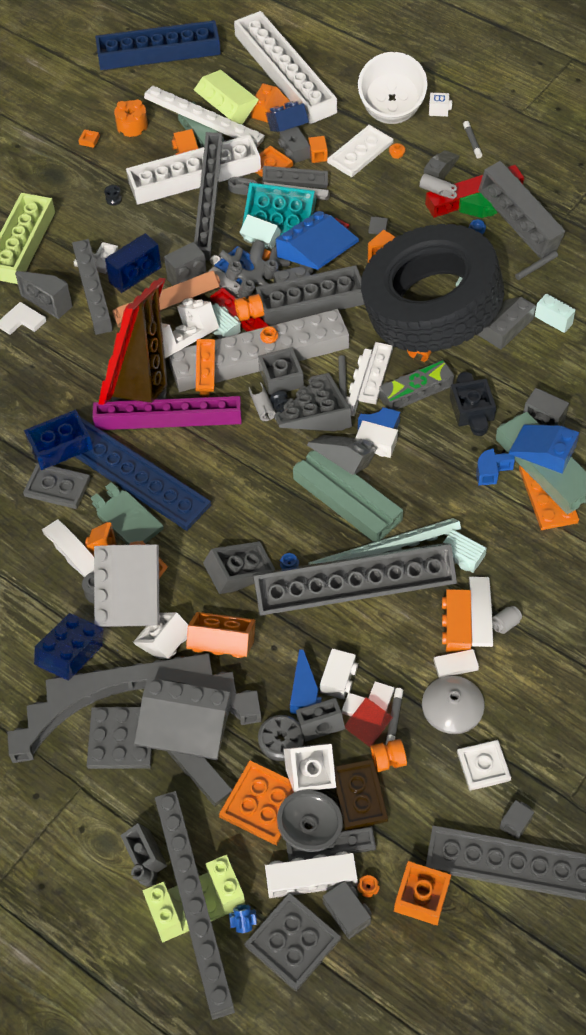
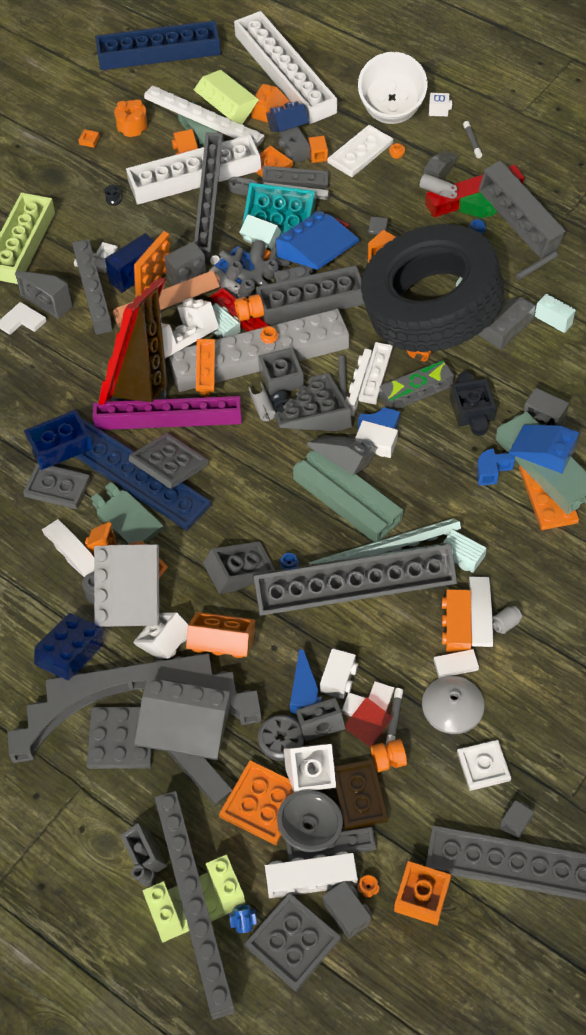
none -> dark grey plate [129,433,209,489]
none -> orange plate [134,231,170,297]

